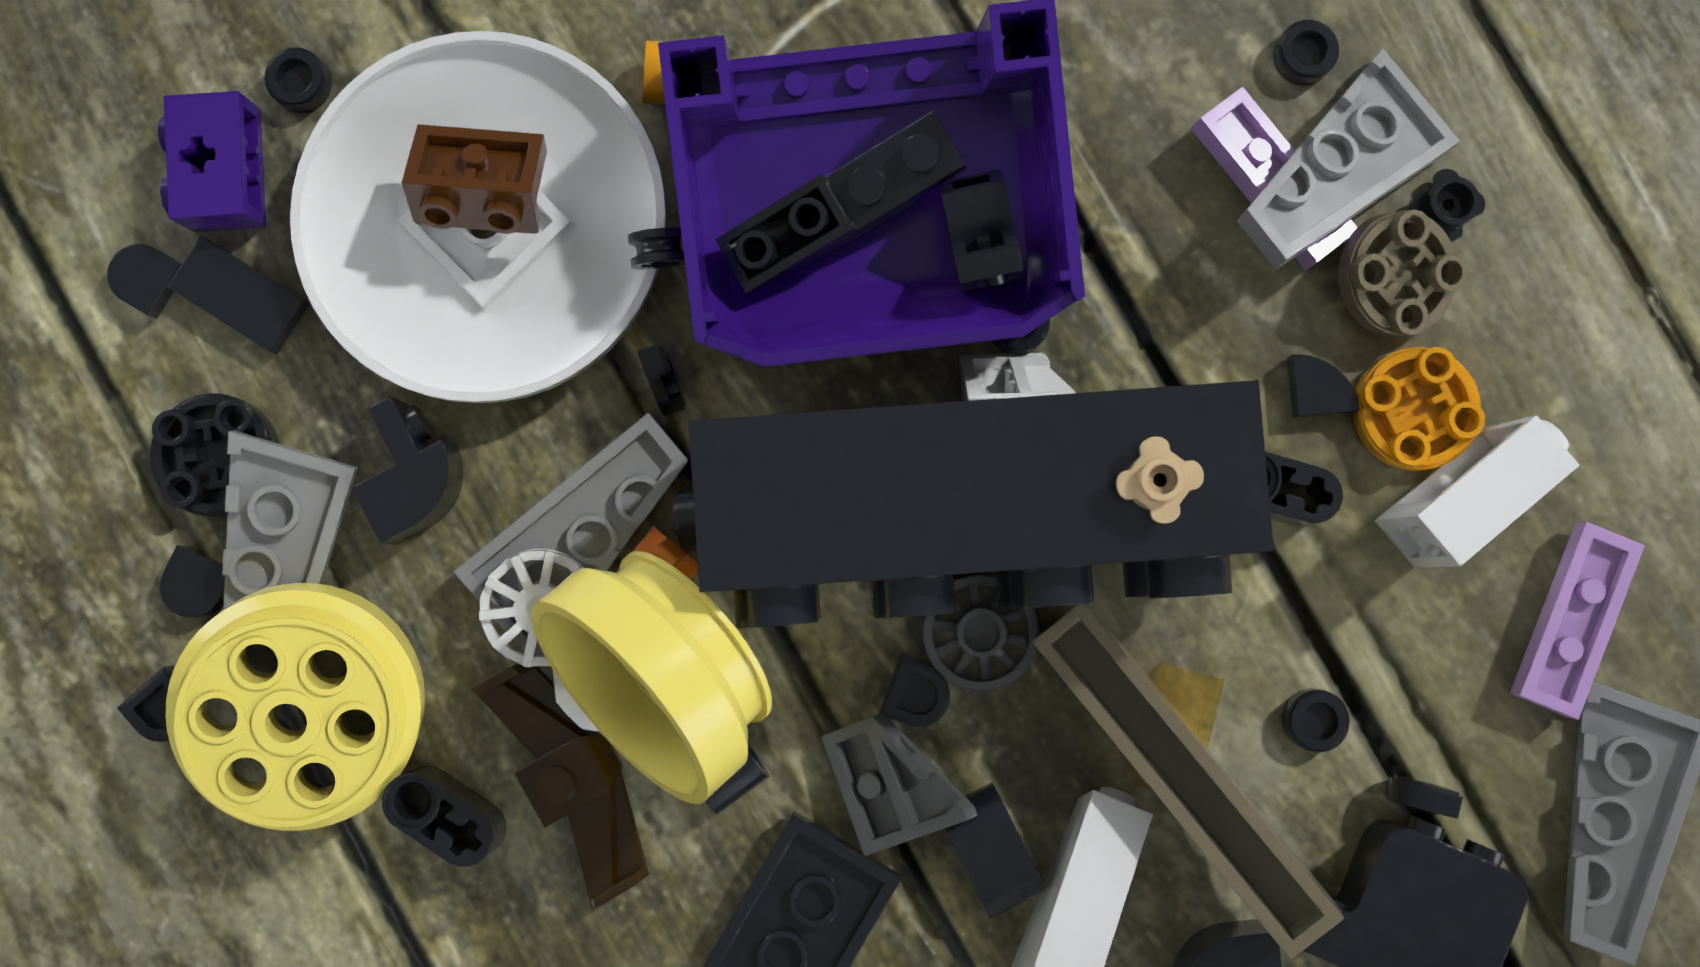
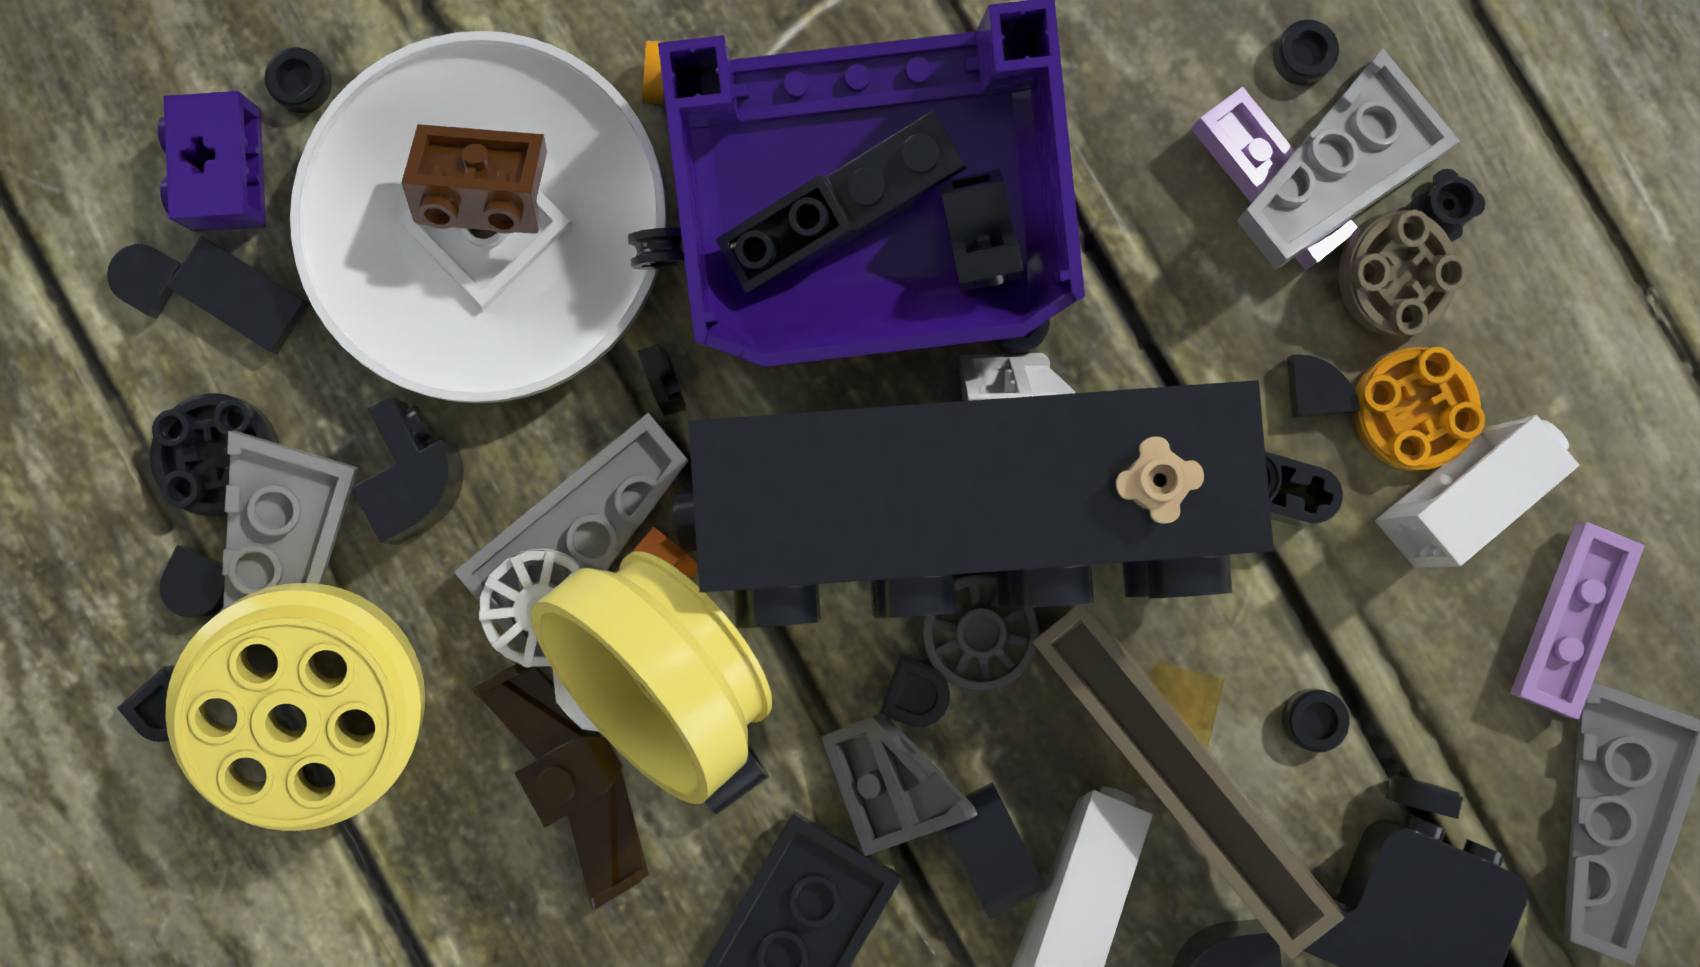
black beam [382,766,506,867] -> none

